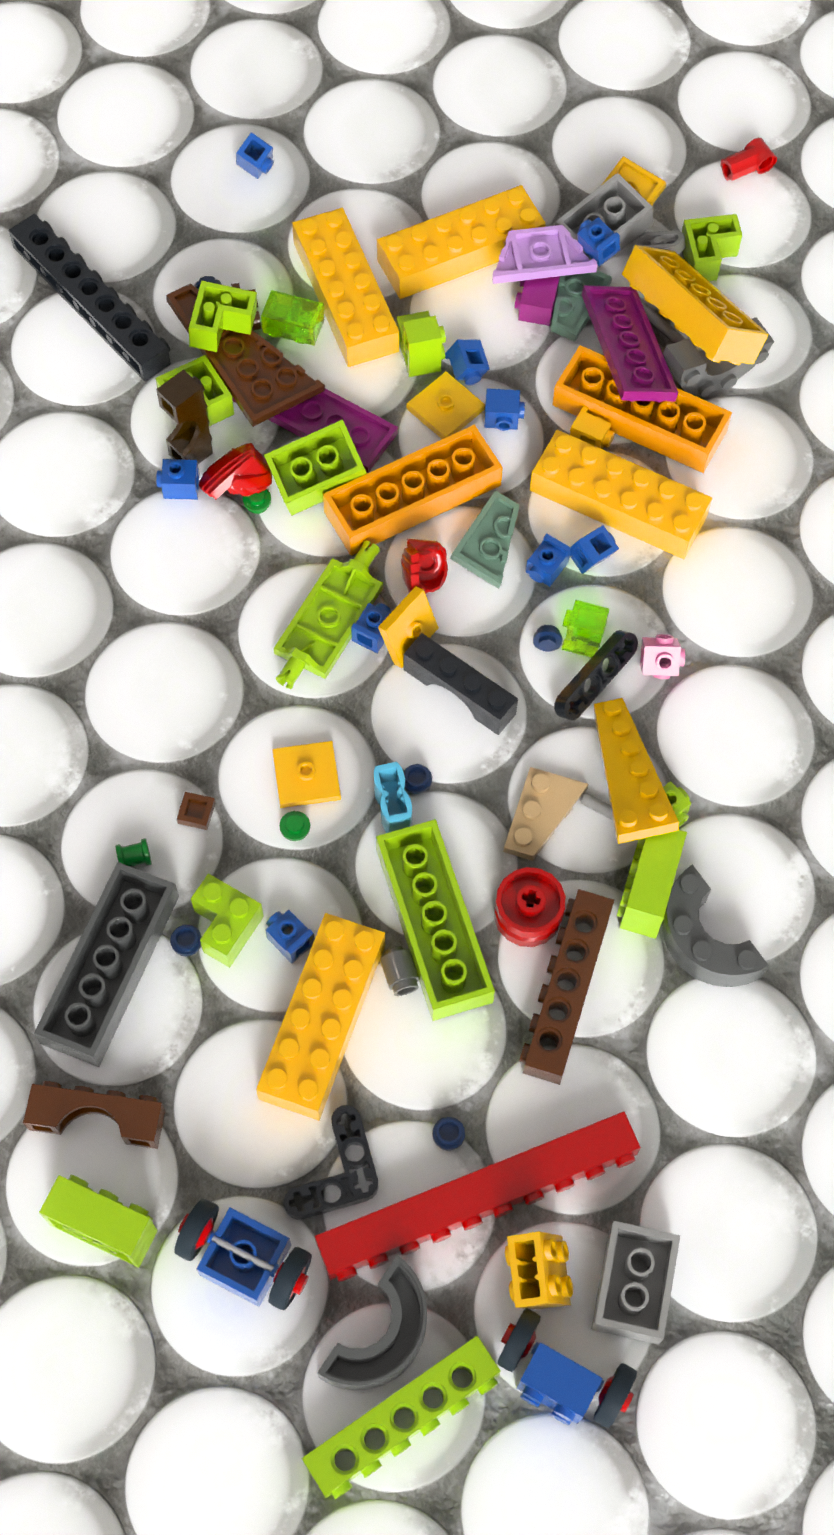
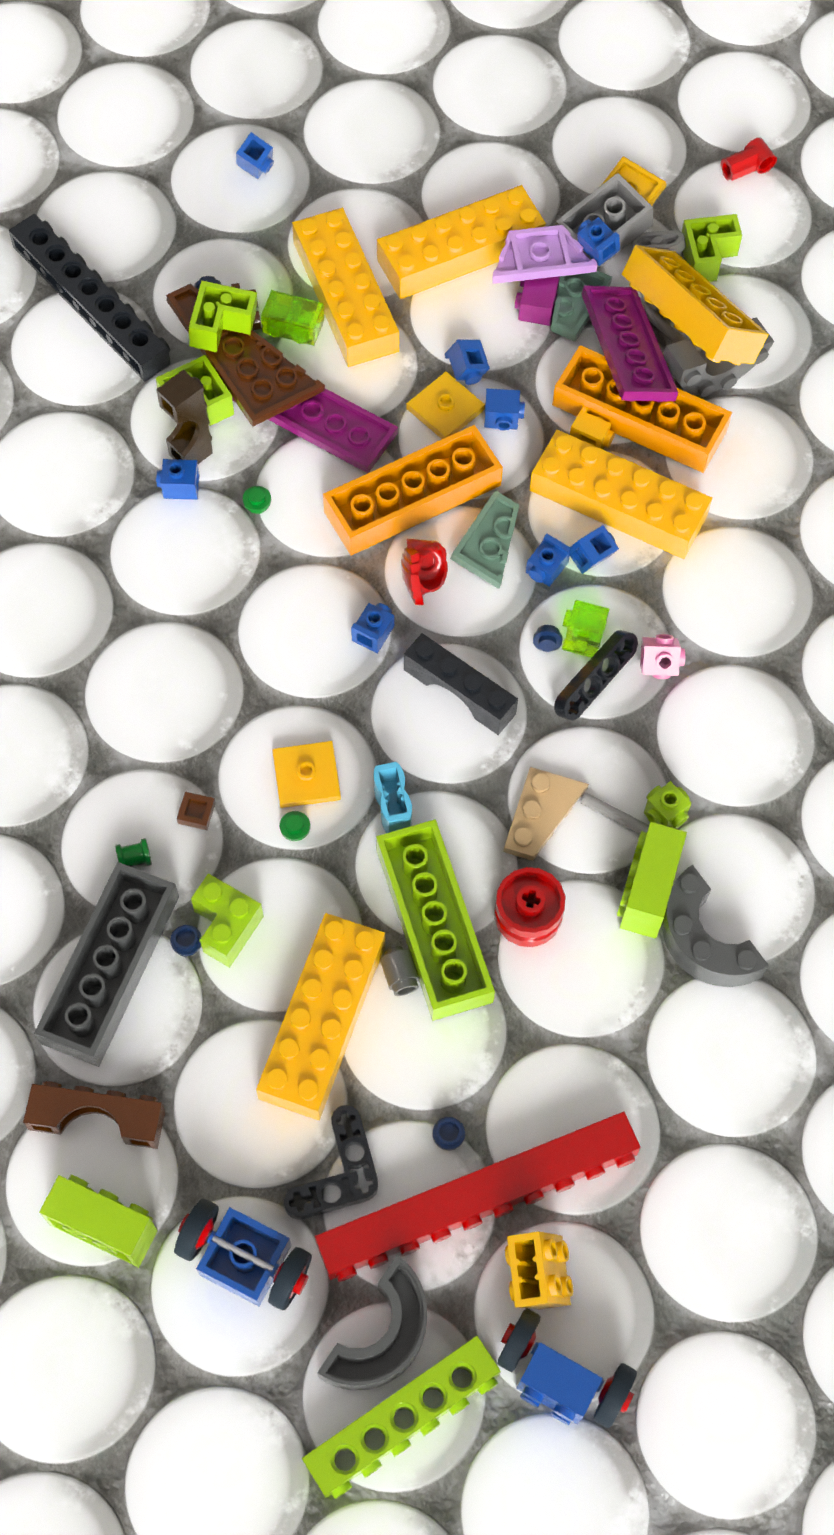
red hair [199,443,272,500] -> none
lime brick [264,420,367,515] -> none
blue brick [265,909,315,964] -> none
lime plate [274,540,383,689] -> none
yellow plate [378,587,439,668] -> none
lime brick [396,311,446,377] -> none
dark blue plate [404,764,432,794] -> none
reddish brown brick [519,889,615,1085] -> none
light grey brick [591,1221,681,1345] -> none
yellow wing [594,698,679,844] -> none

